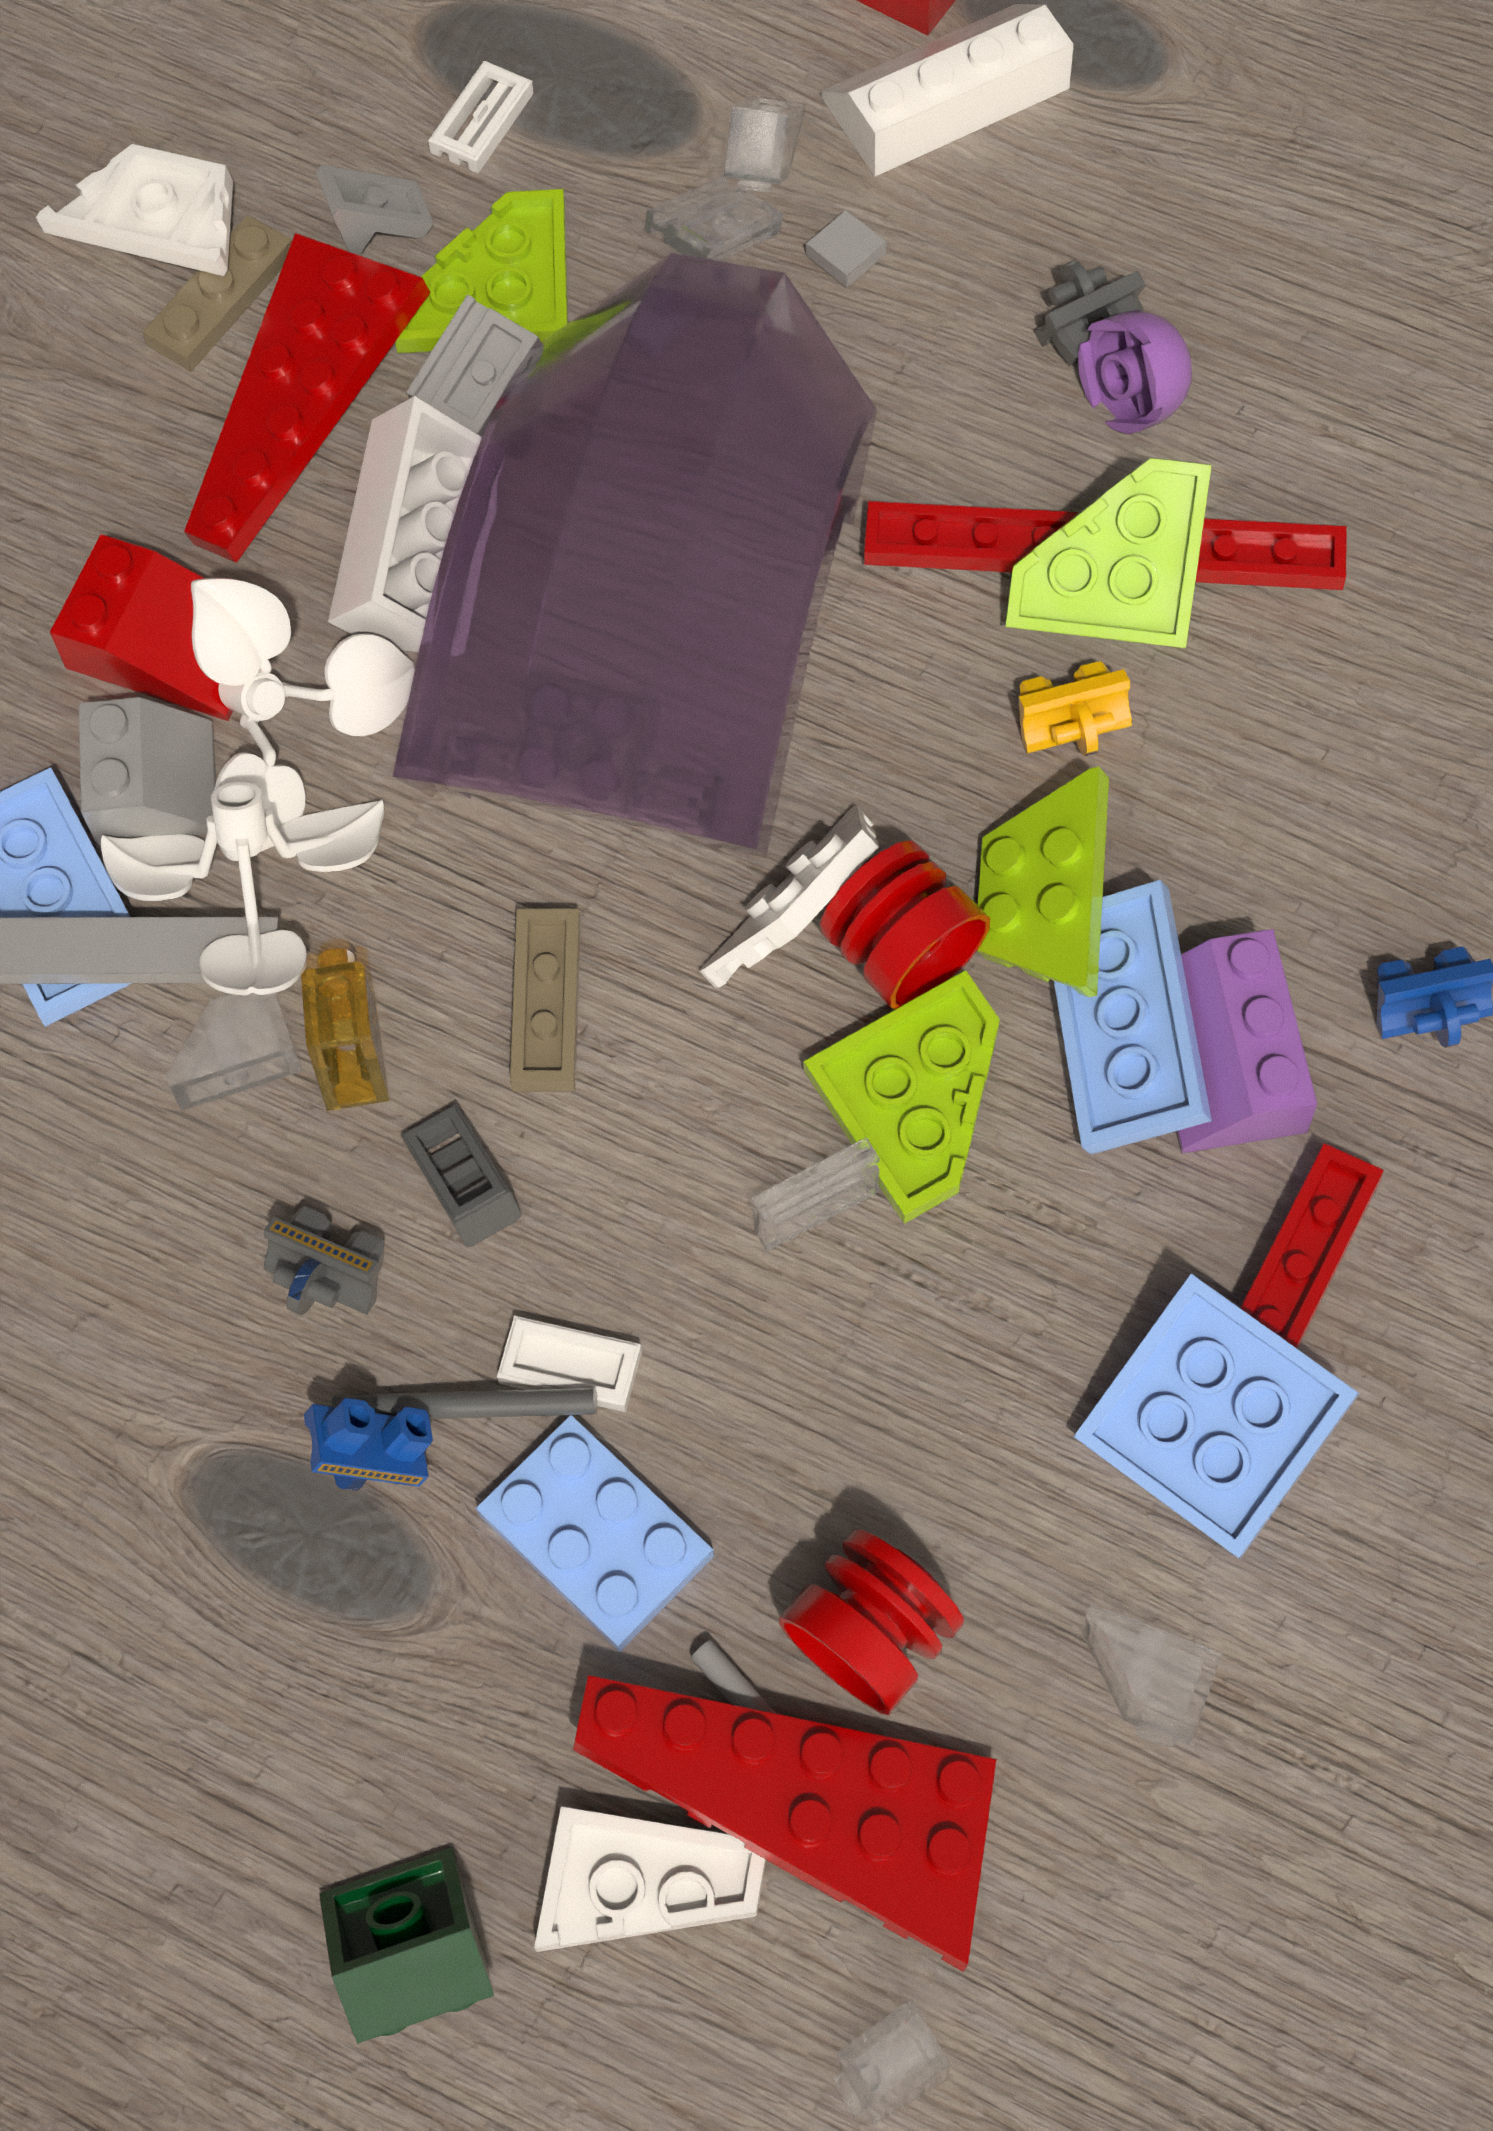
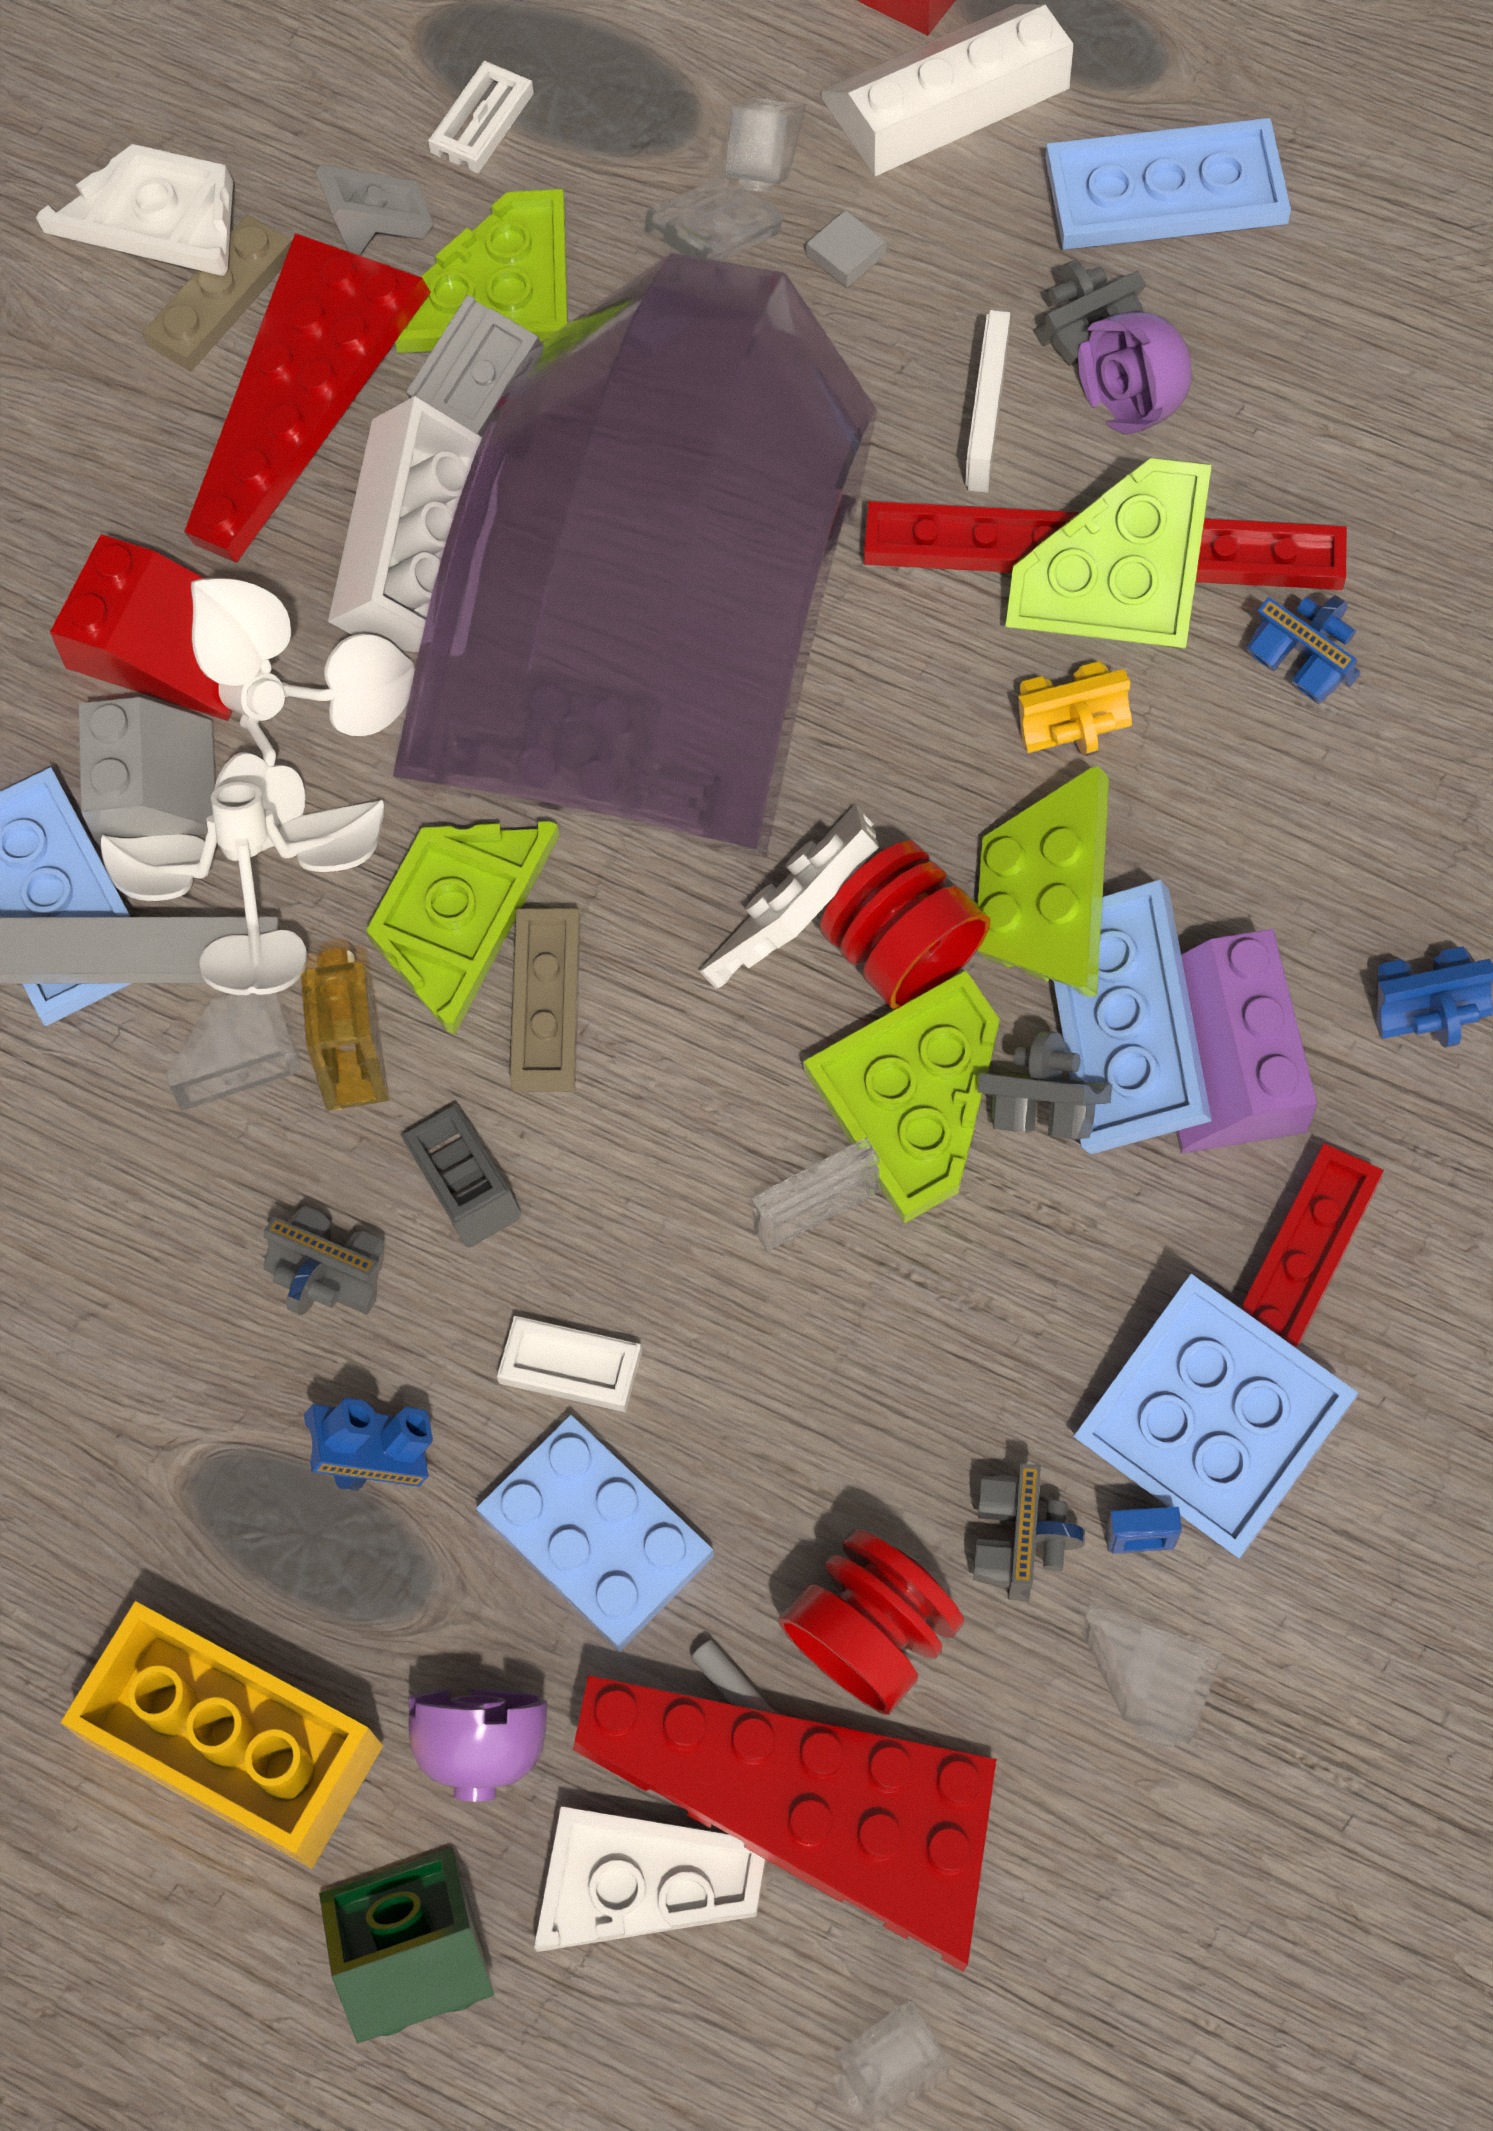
dark grey bar [332,1388,597,1419] -> none
none -> yellow brick [60,1601,383,1869]
none -> lime wing [366,821,560,1035]
none -> medium lavender cylinder [408,1689,547,1802]
none -> white tile [965,310,1010,493]
none -> dark grey hips [973,1464,1085,1602]
none -> dark grey hips [978,1031,1112,1139]
none -> light blue plate [1045,118,1291,250]
none -> blue tile [1106,1507,1182,1554]
none -> blue hips [1247,595,1361,704]

